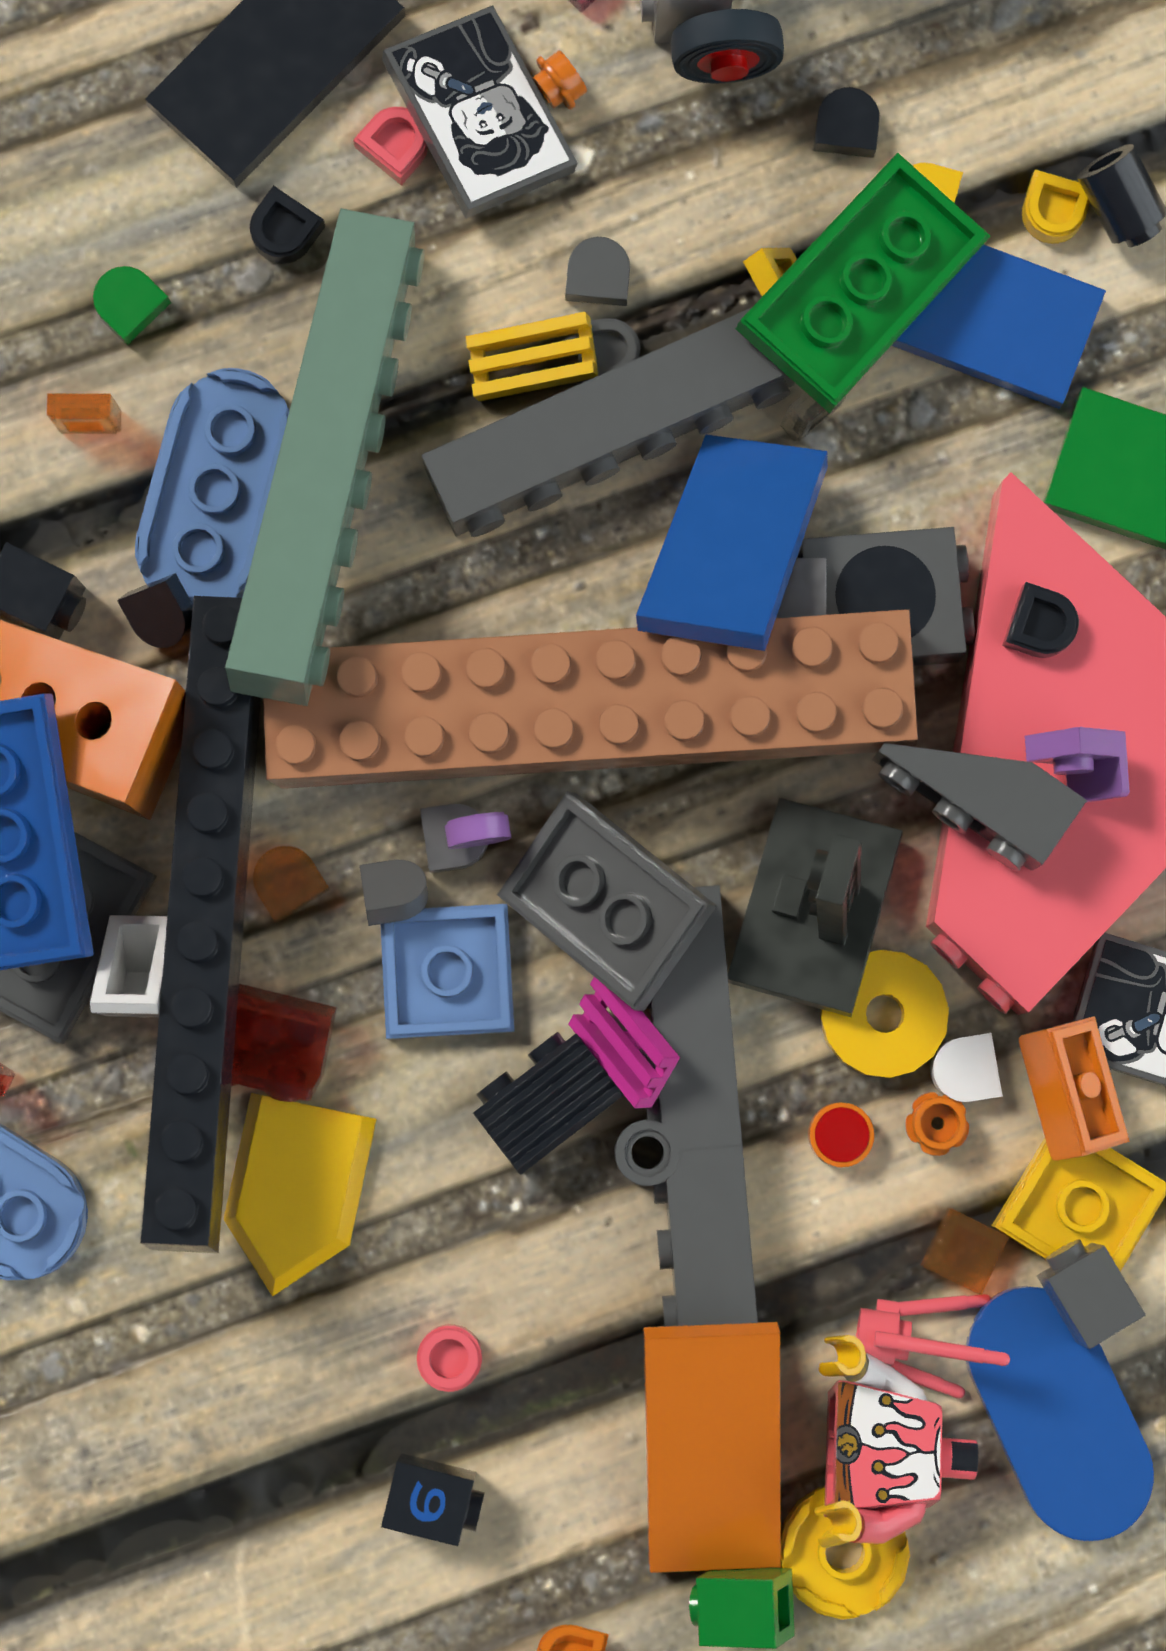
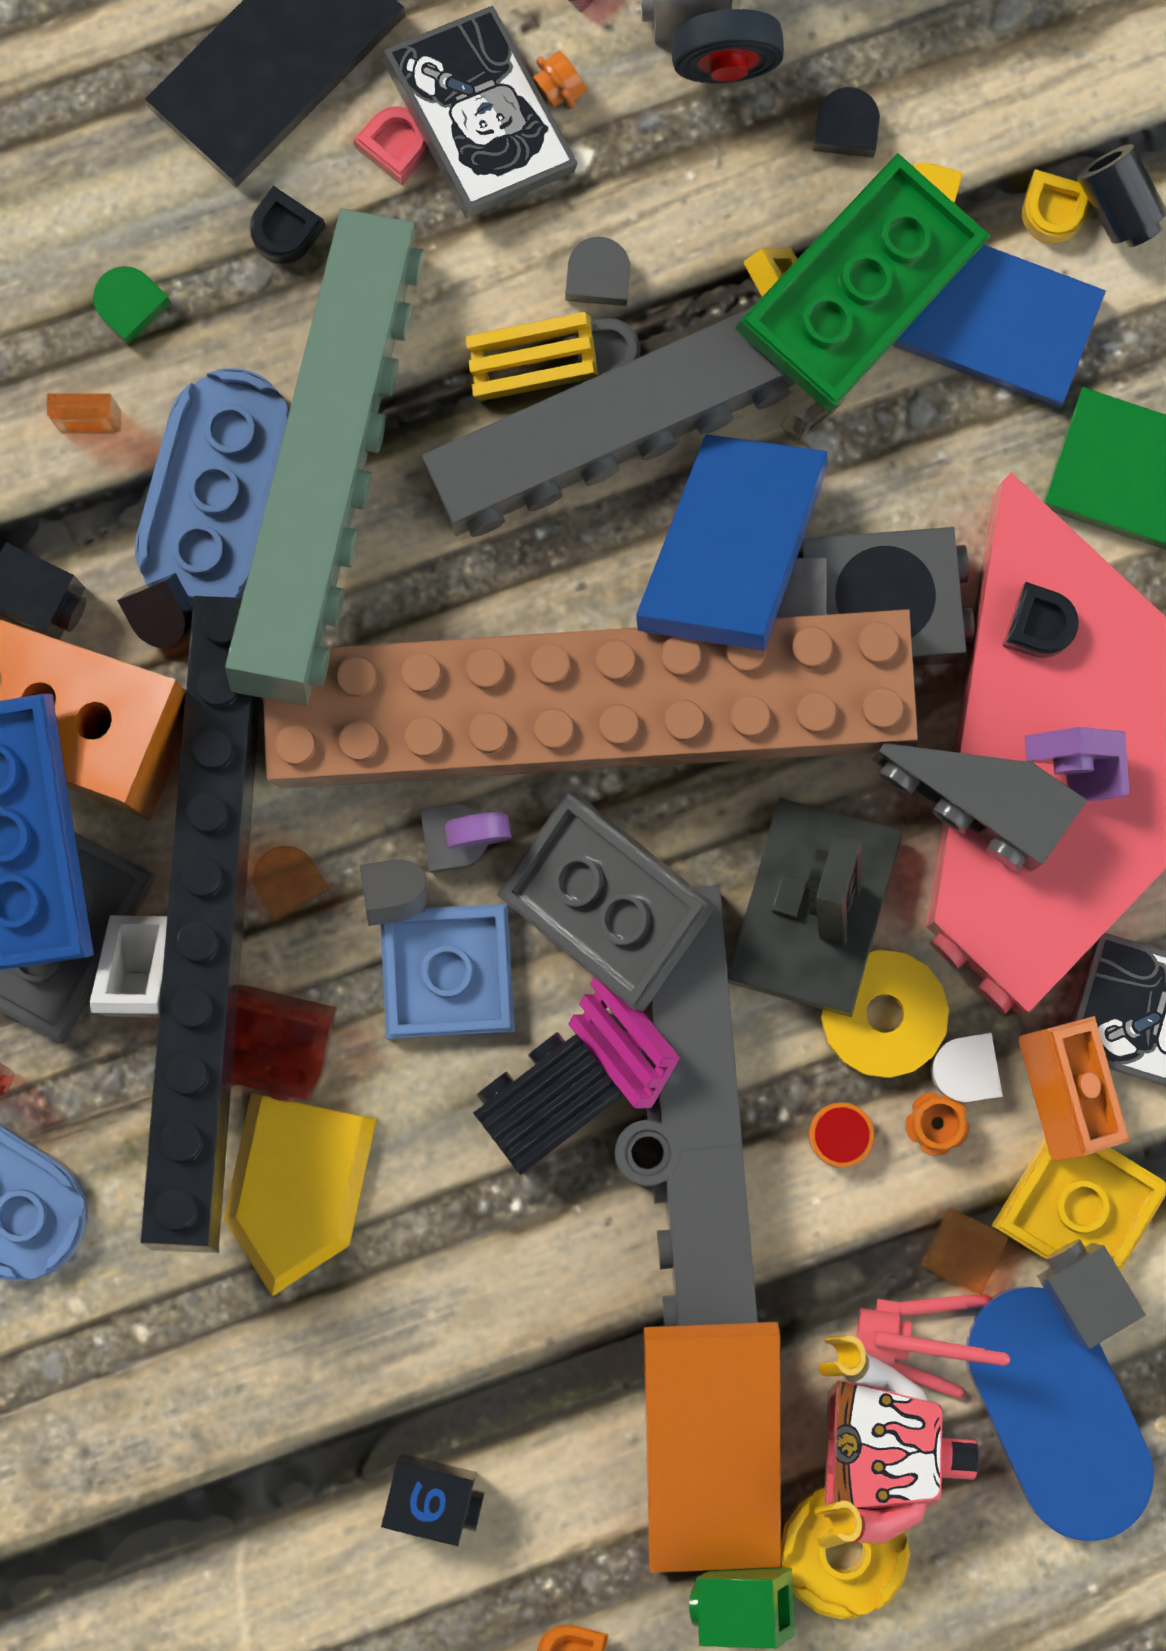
coral tile [417,1324,483,1392] -> none

